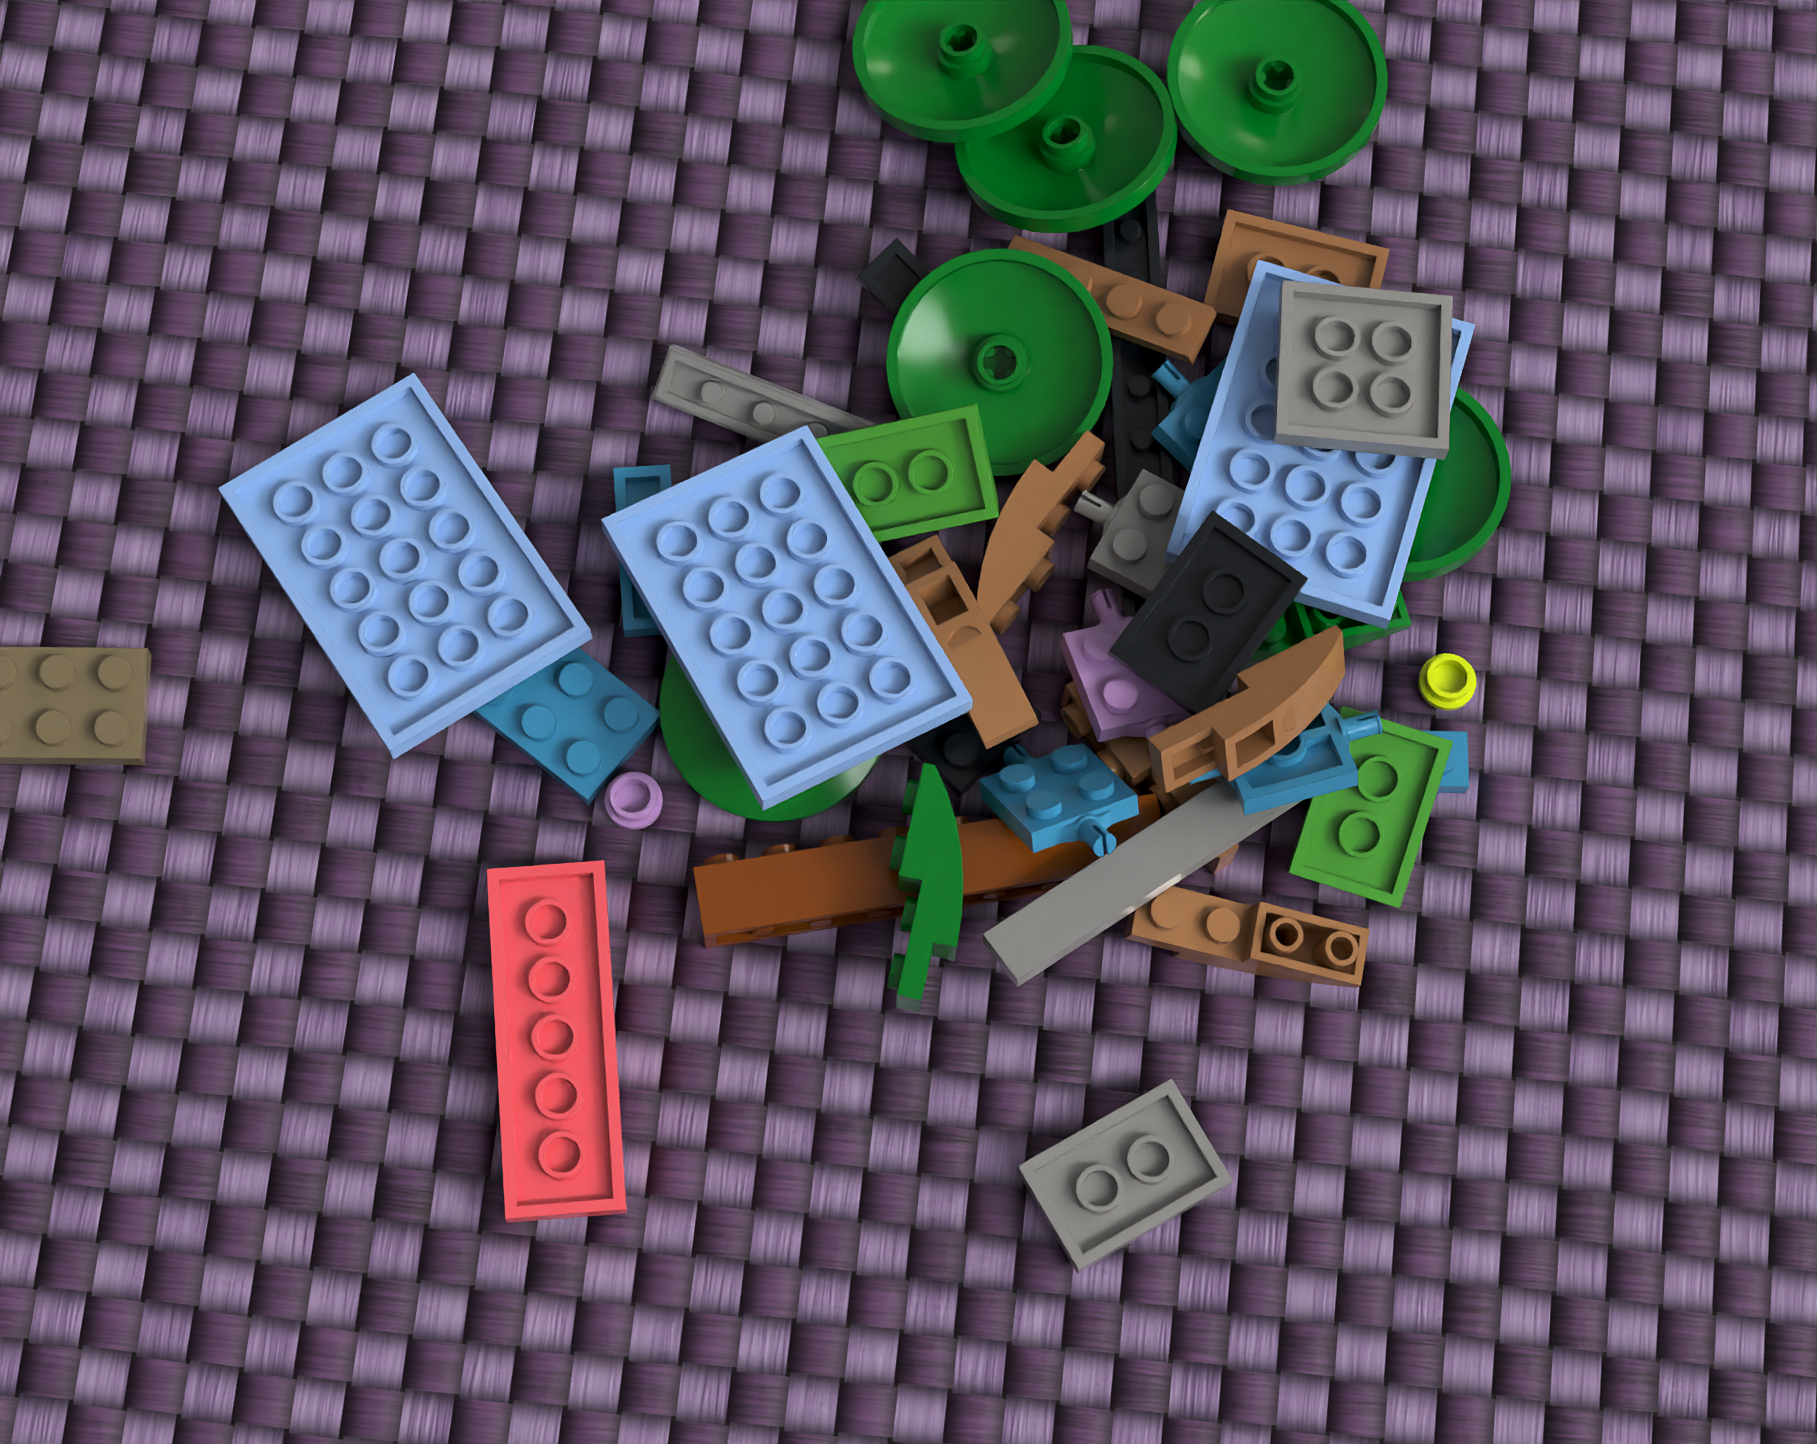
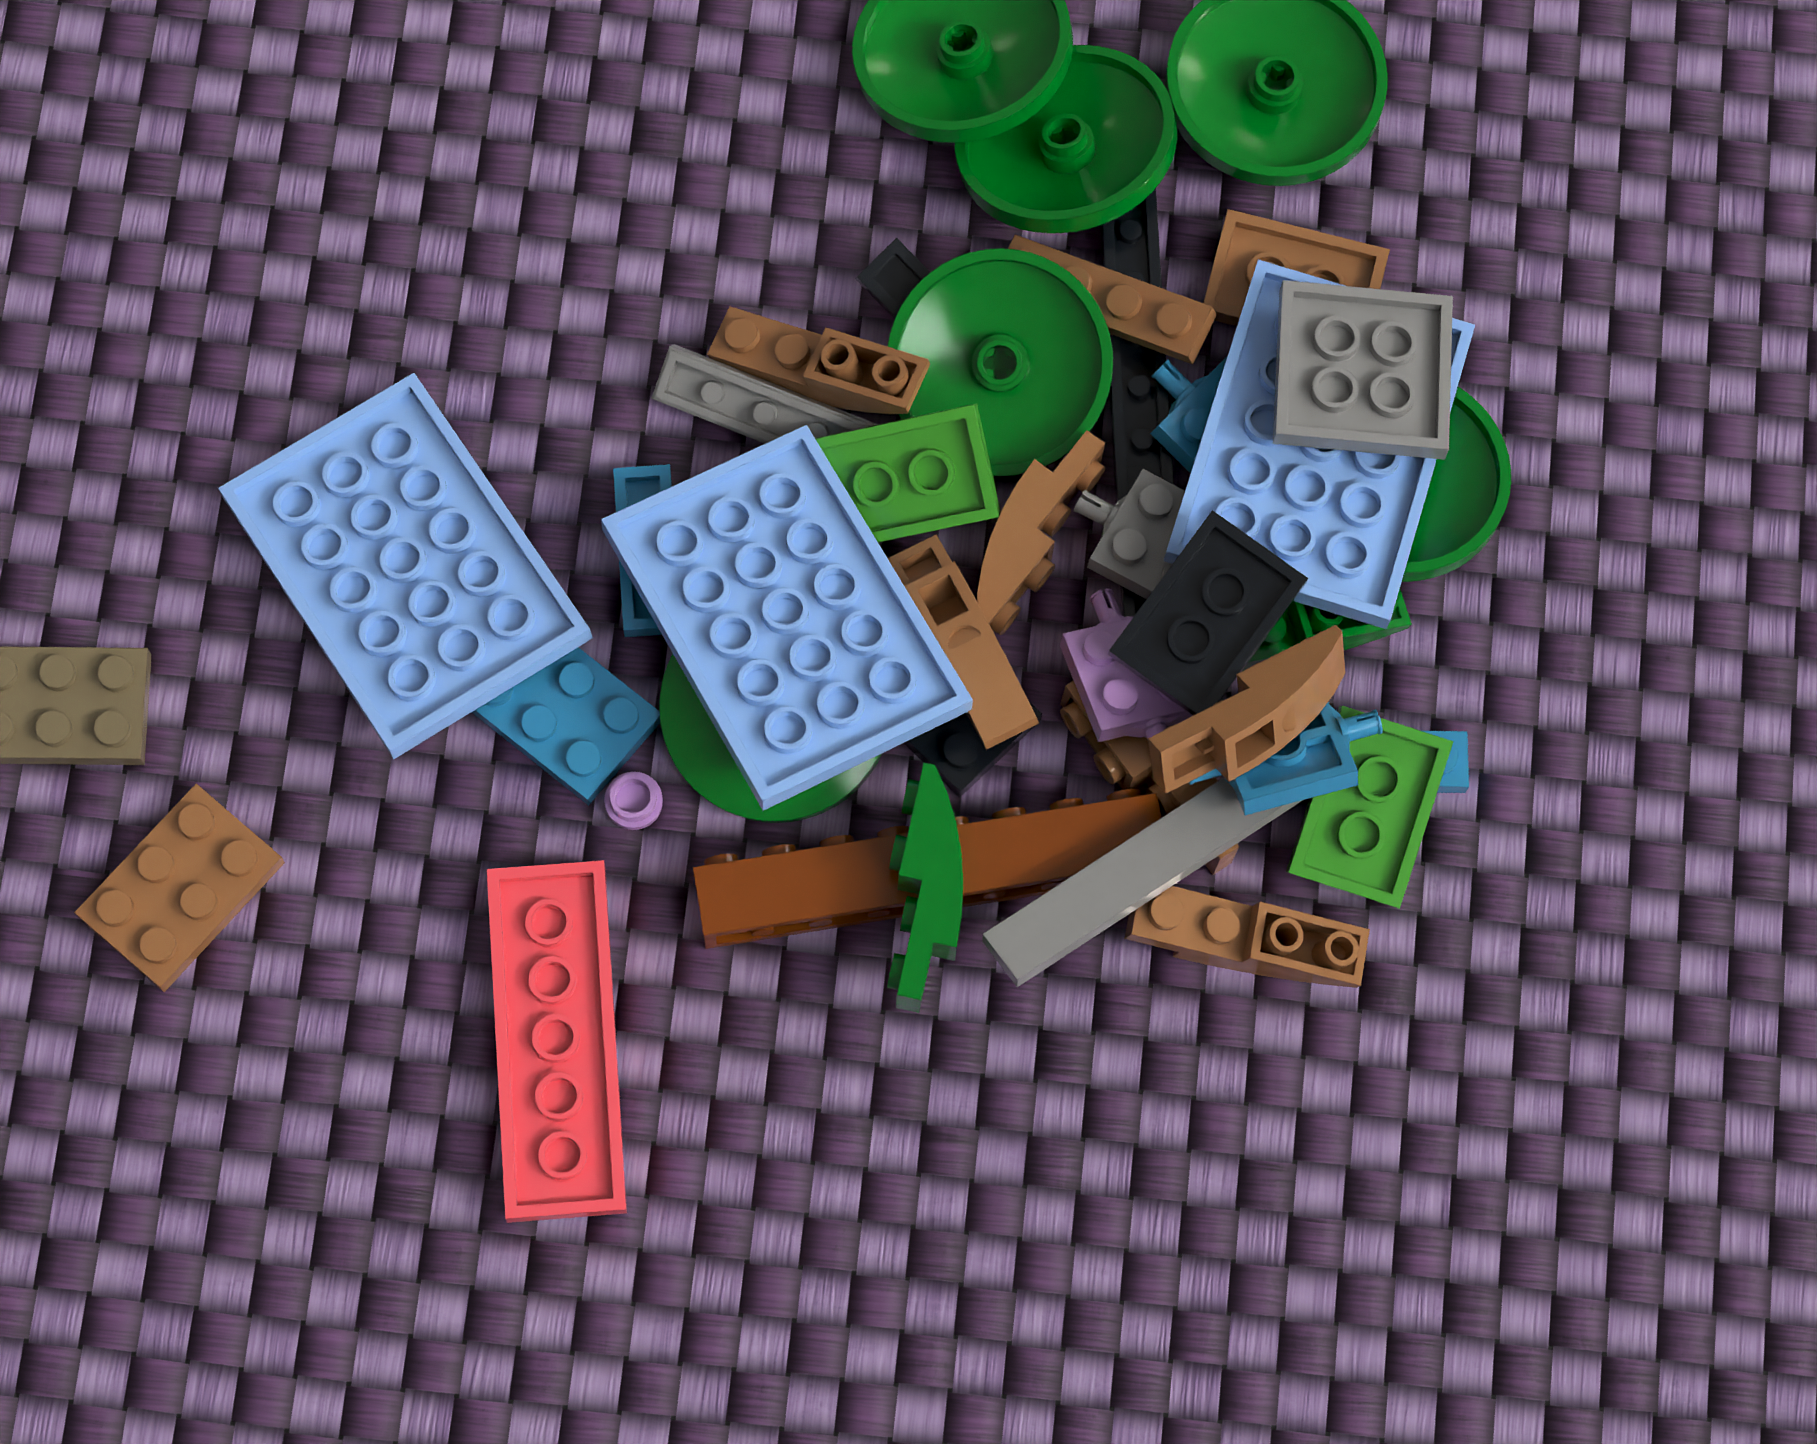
dark azure plate [979,742,1139,857] -> none
light grey plate [1017,1079,1233,1273] -> none
neon yellow plate [1418,653,1477,711] -> none
none -> medium nougat plate [74,784,285,992]
none -> medium nougat slope [707,306,930,414]

